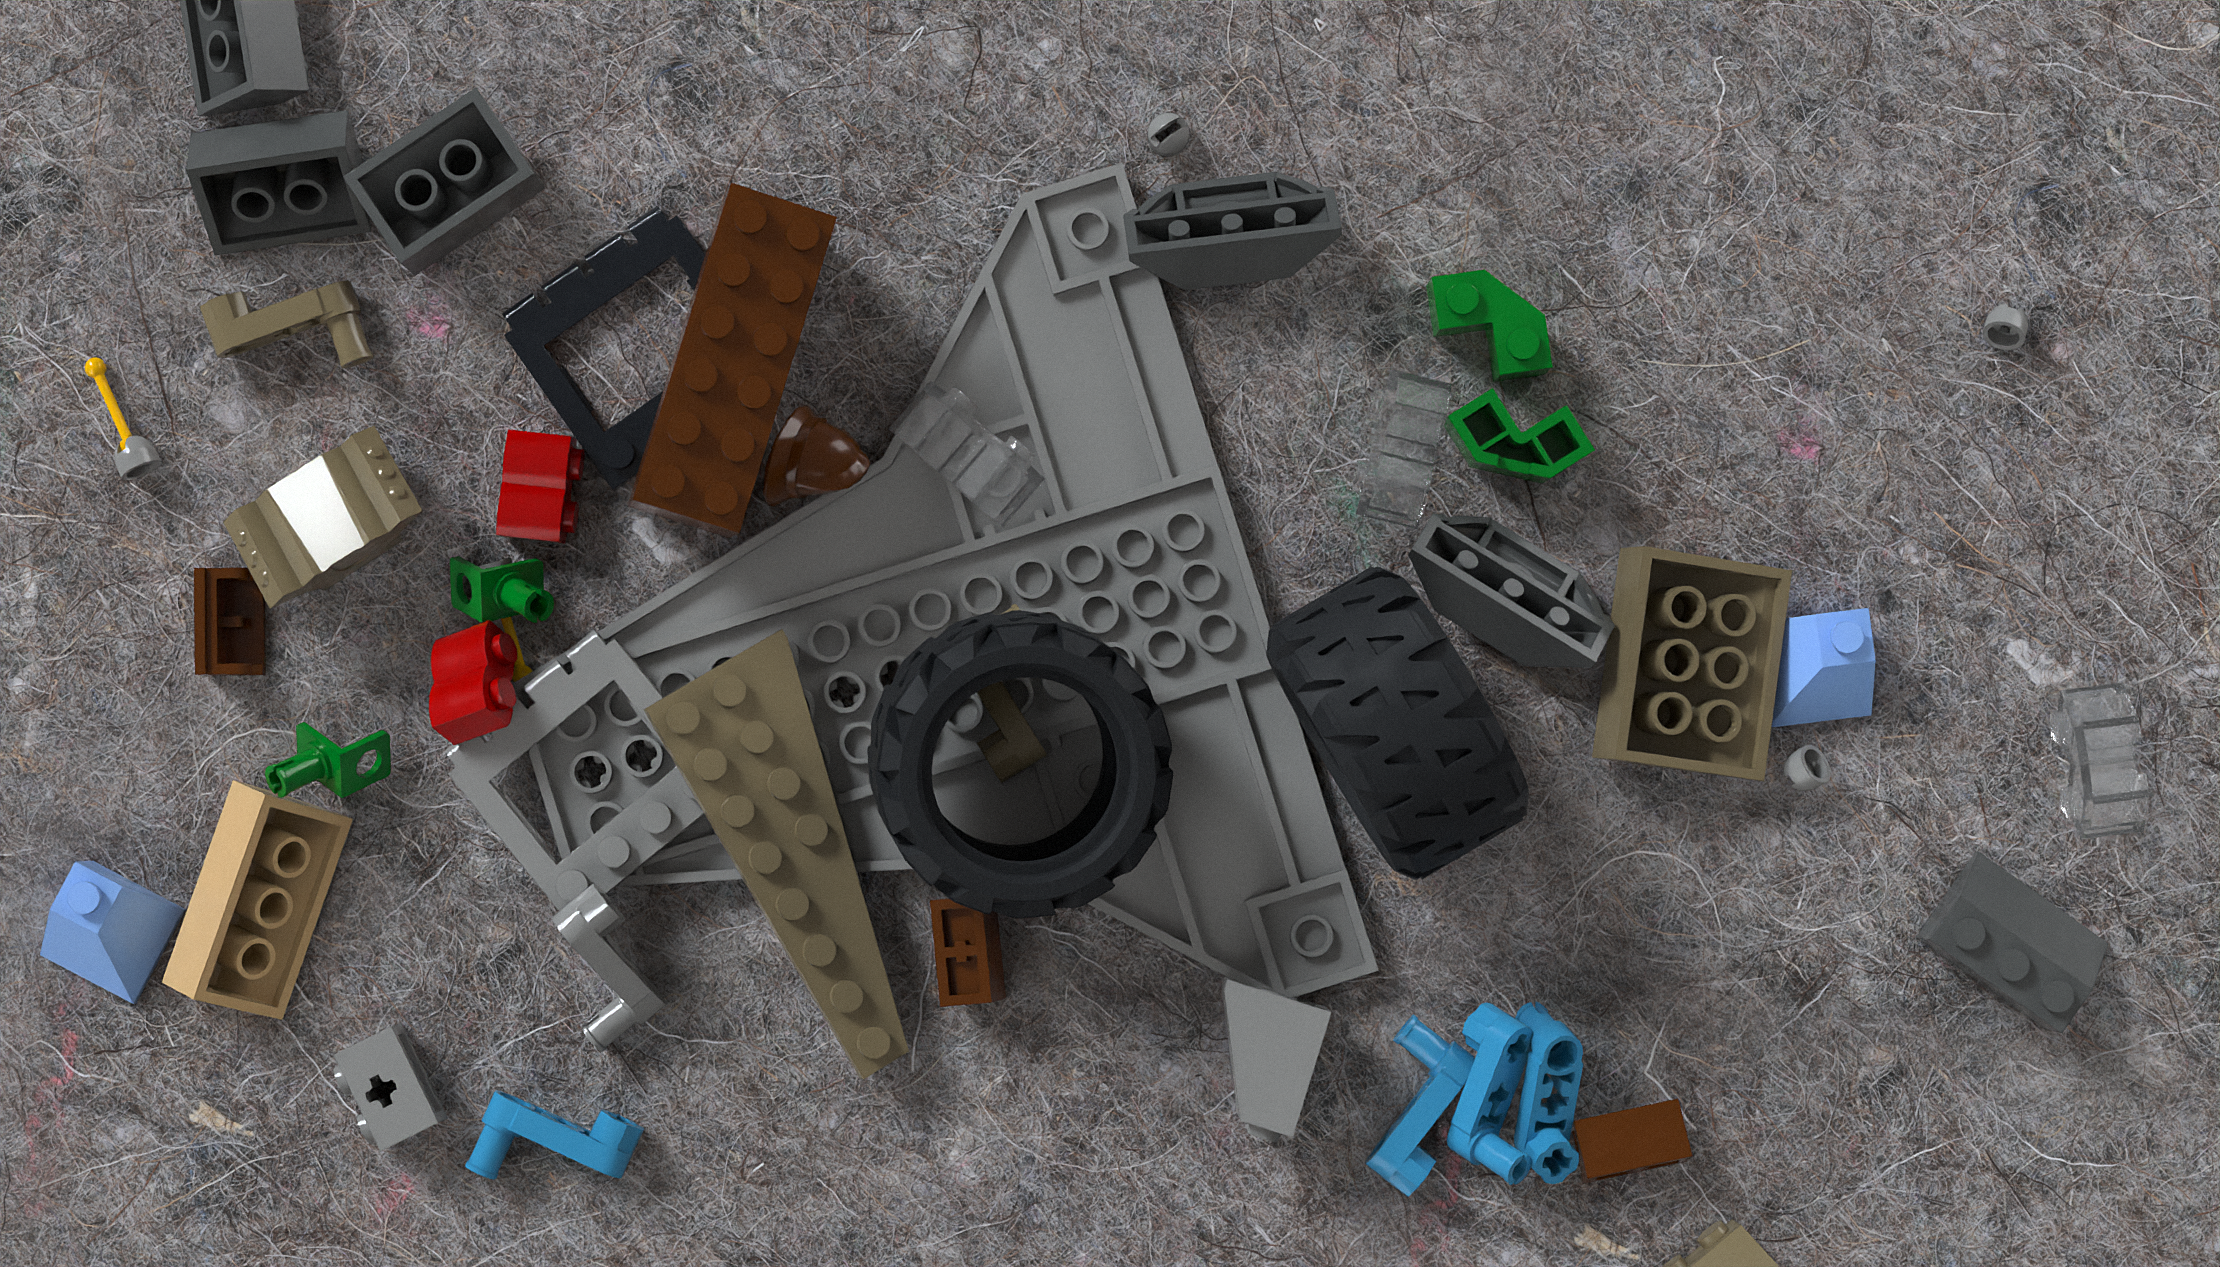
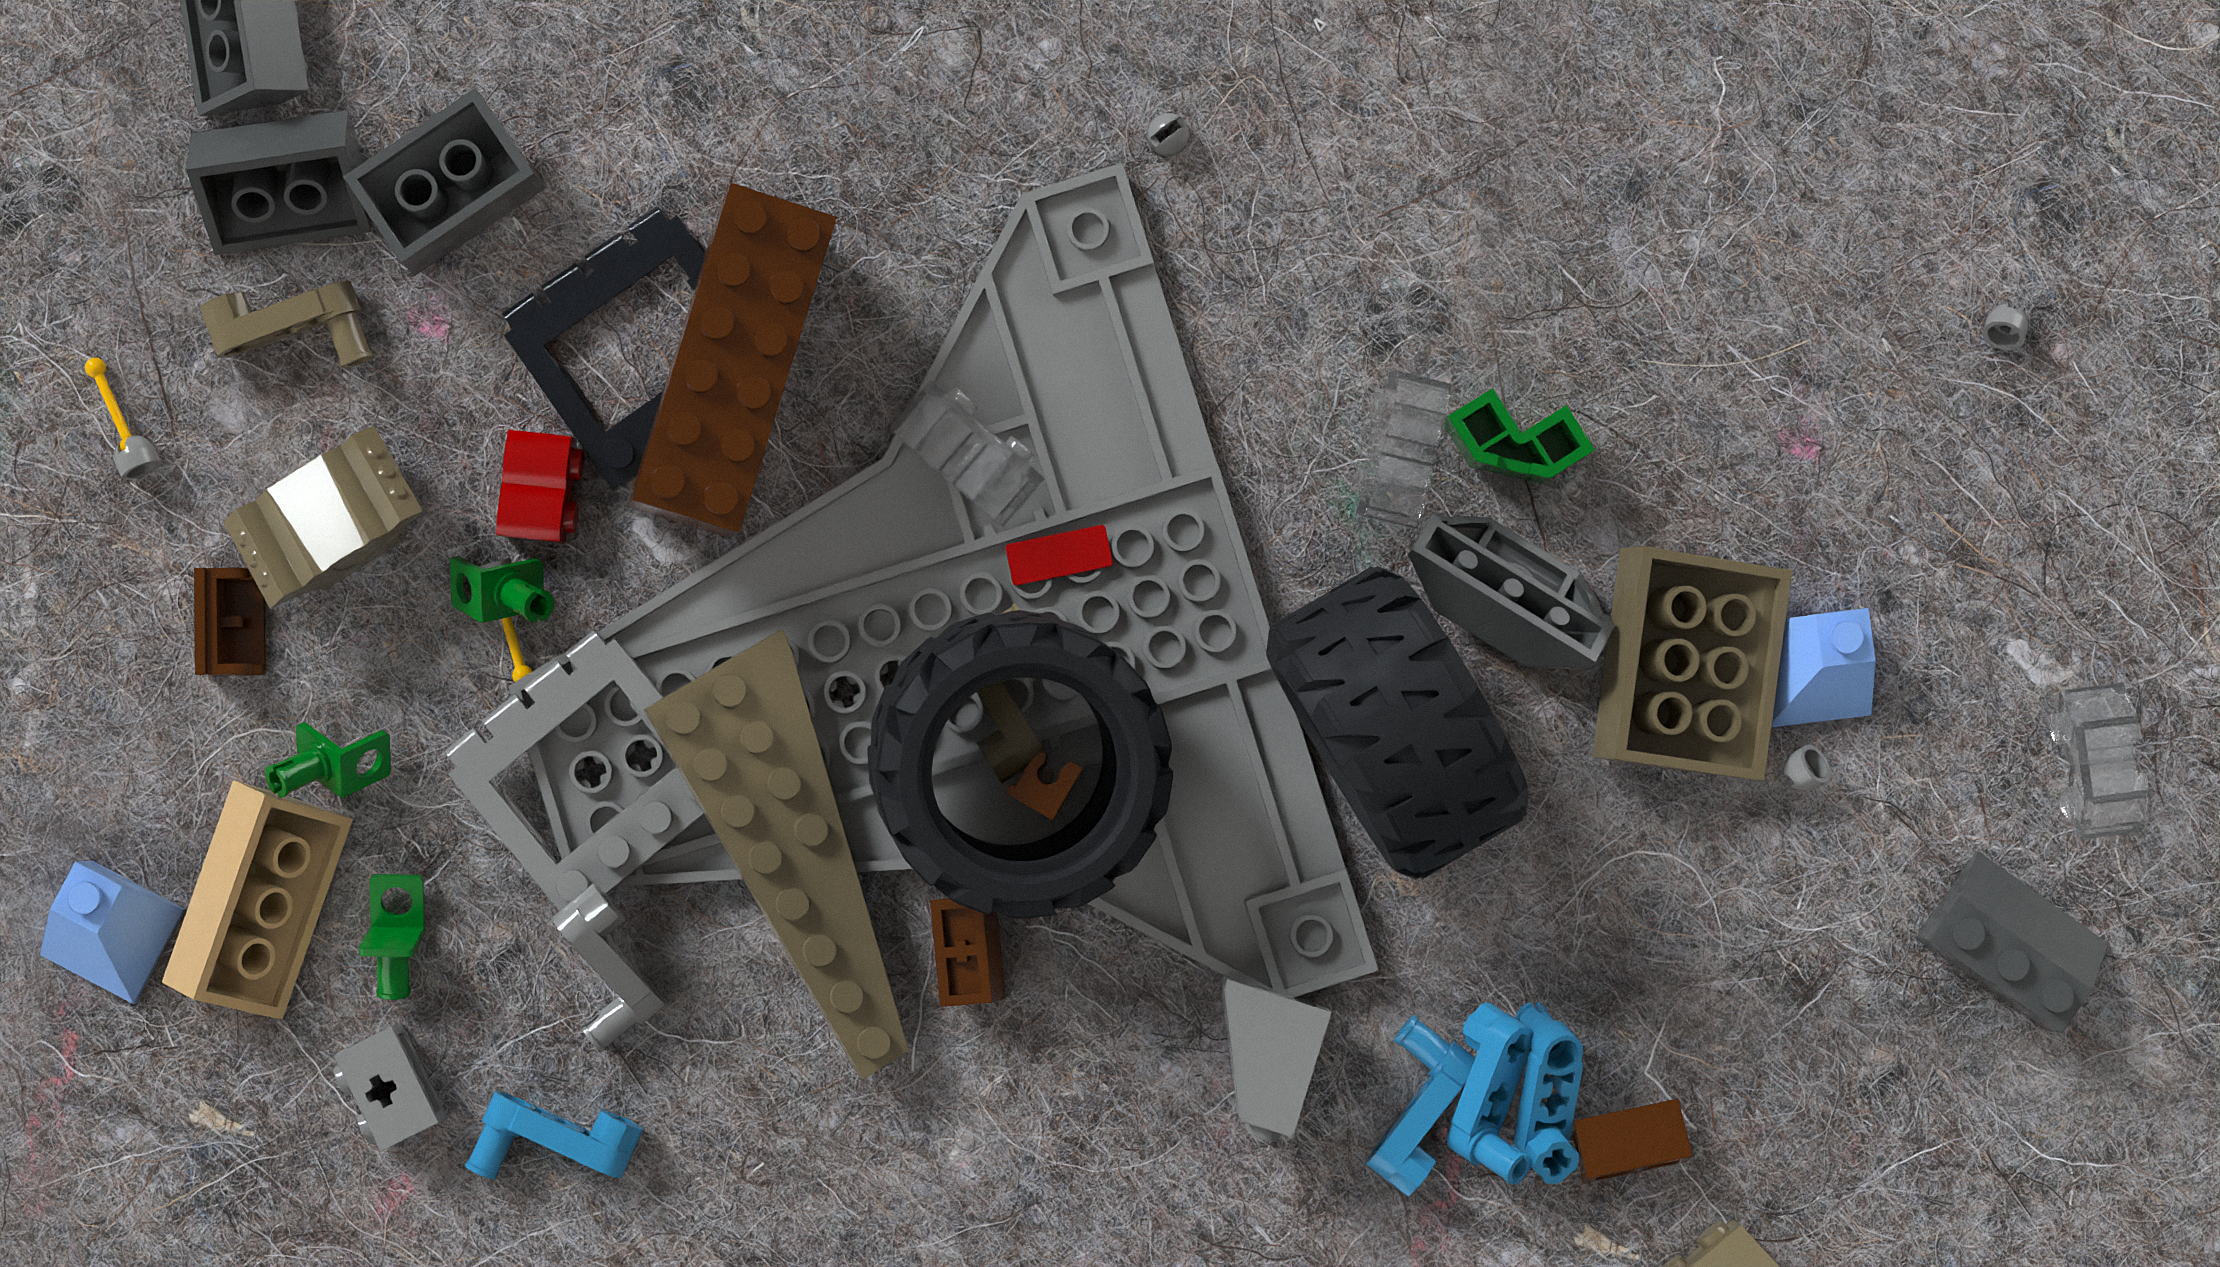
red brick [429,620,518,745] -> none
reddish brown piece [763,405,870,506] -> none
dark grey wedge [1123,172,1342,290] -> none
green brick [1426,270,1553,382] -> none
none -> green bracket [359,874,425,1000]
none -> red sticker [1005,525,1113,585]
none -> reddish brown hinge [1005,752,1083,820]

